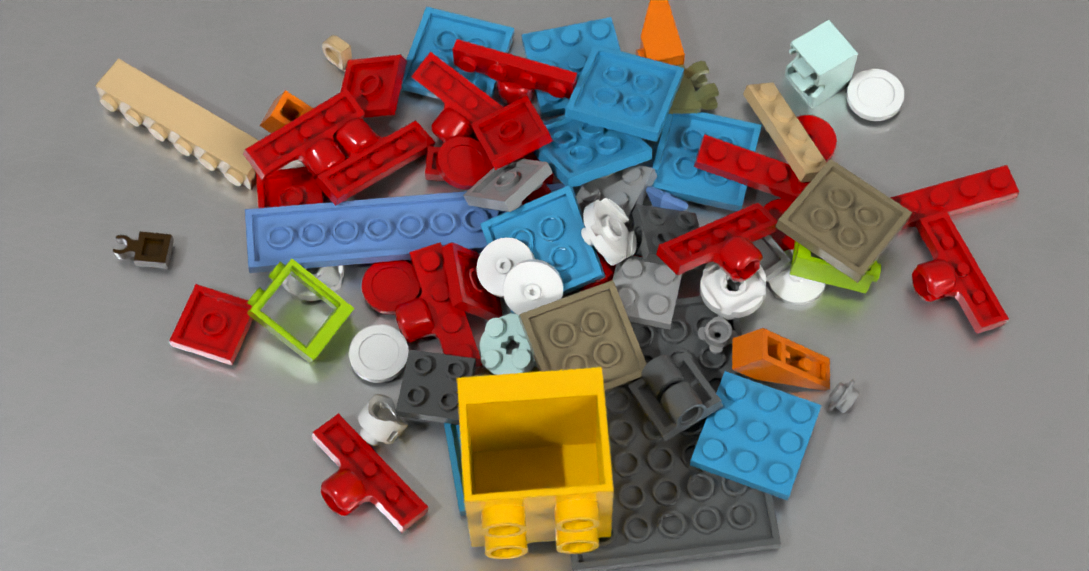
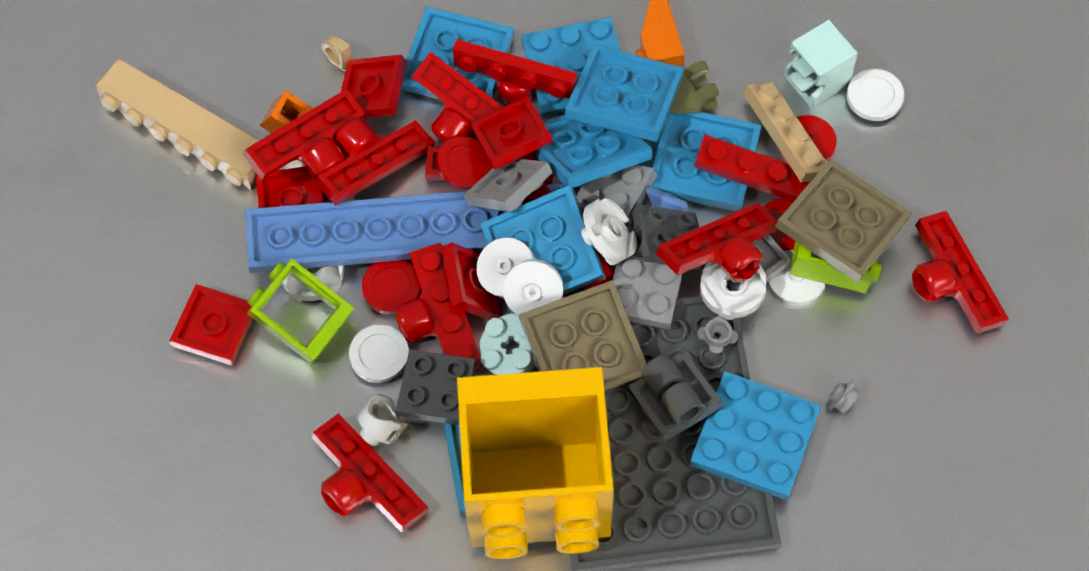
dark brown plate [113,231,174,269] -> none
orange slope [732,328,830,391] -> none
red plate [890,165,1020,231] -> none

